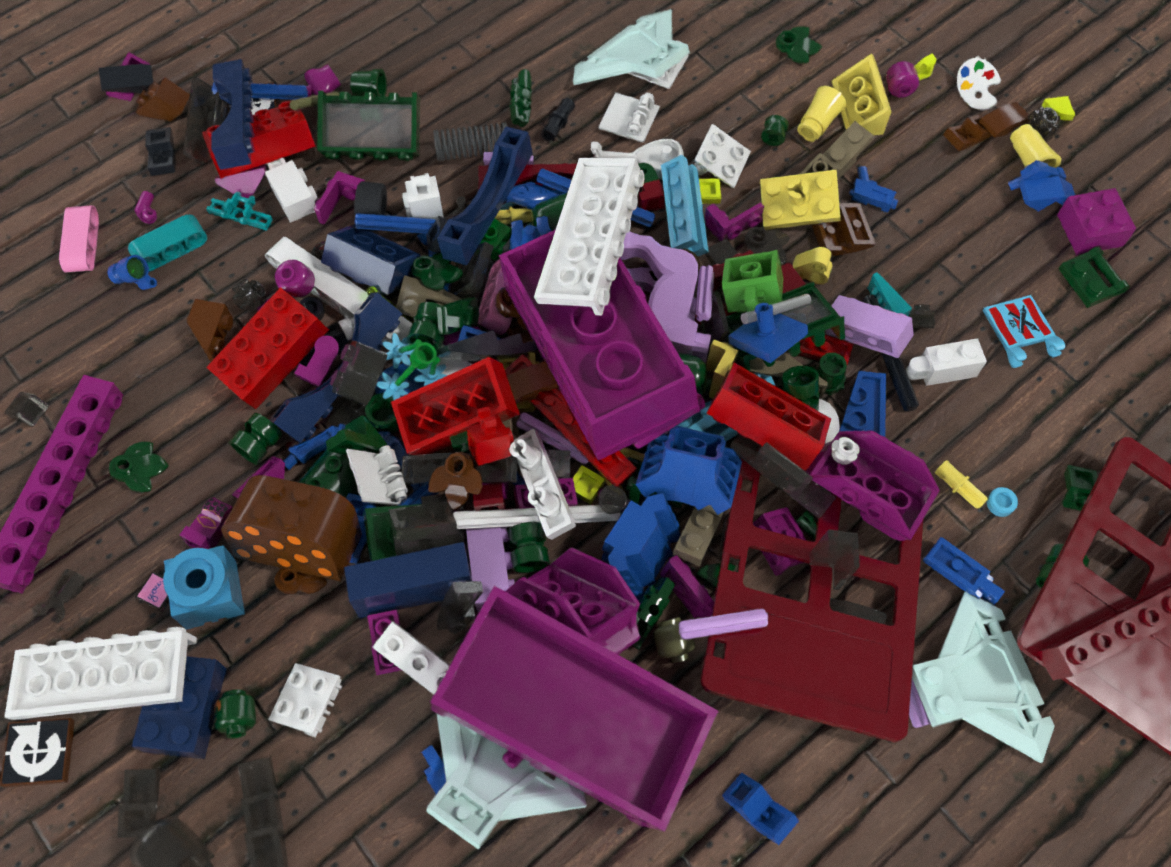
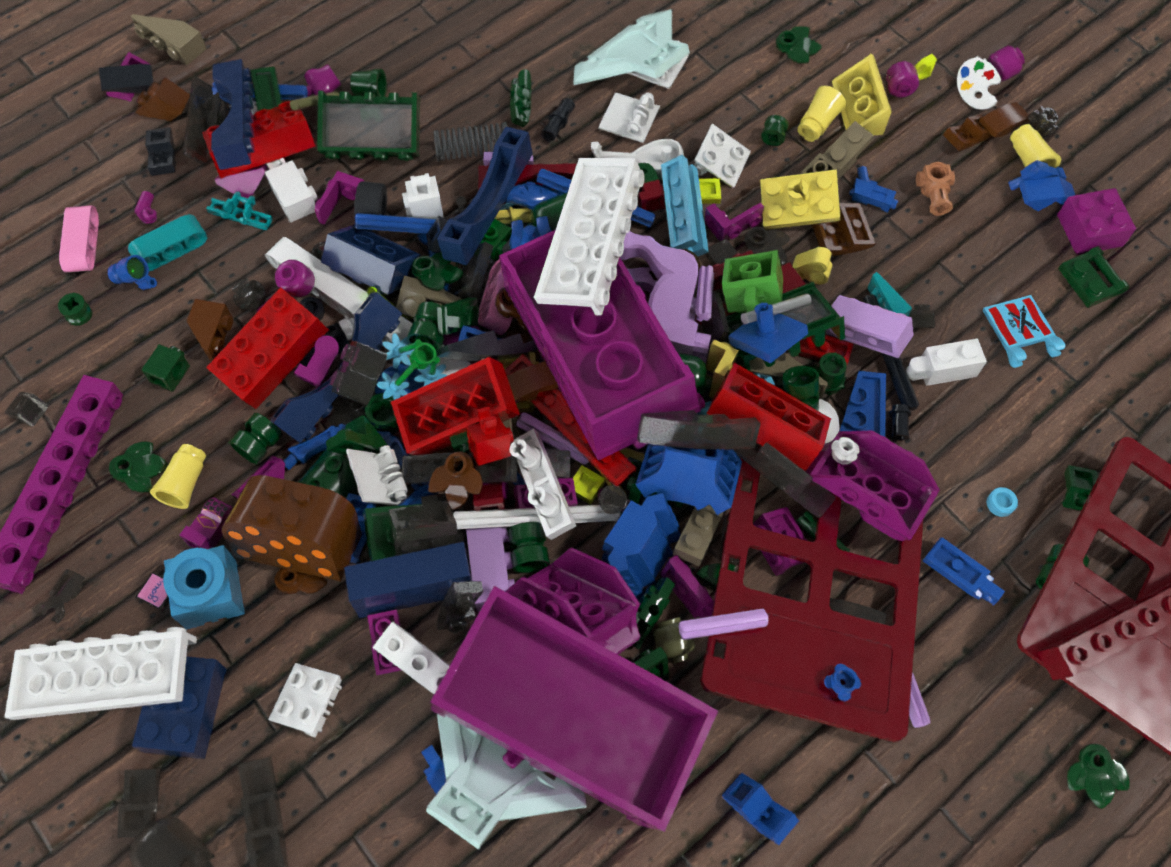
tile [0,718,75,787] -> none
dark green head [214,689,256,739] -> none
clear smoke panel [809,529,860,590] -> none
light aqua plate [912,591,1054,763] -> none
light yellow axle [935,460,988,509] -> none
neon yellow tile [1042,96,1075,120] -> none
none -> dark green wheel [58,293,92,326]
none -> dark tan slope [131,14,207,66]
none -> dark green brick [141,344,190,392]
none -> light yellow plant [150,444,206,509]
none -> dark green tile [250,66,282,111]
none -> dark green plate [634,646,669,681]
none -> clear smoke slope [637,410,761,450]
none -> blue plate [824,664,861,701]
none -> black pin [889,404,911,441]
none -> nougat connector [916,162,955,216]
none -> magenta head [988,45,1025,82]
none -> dark green plate [1067,743,1130,809]

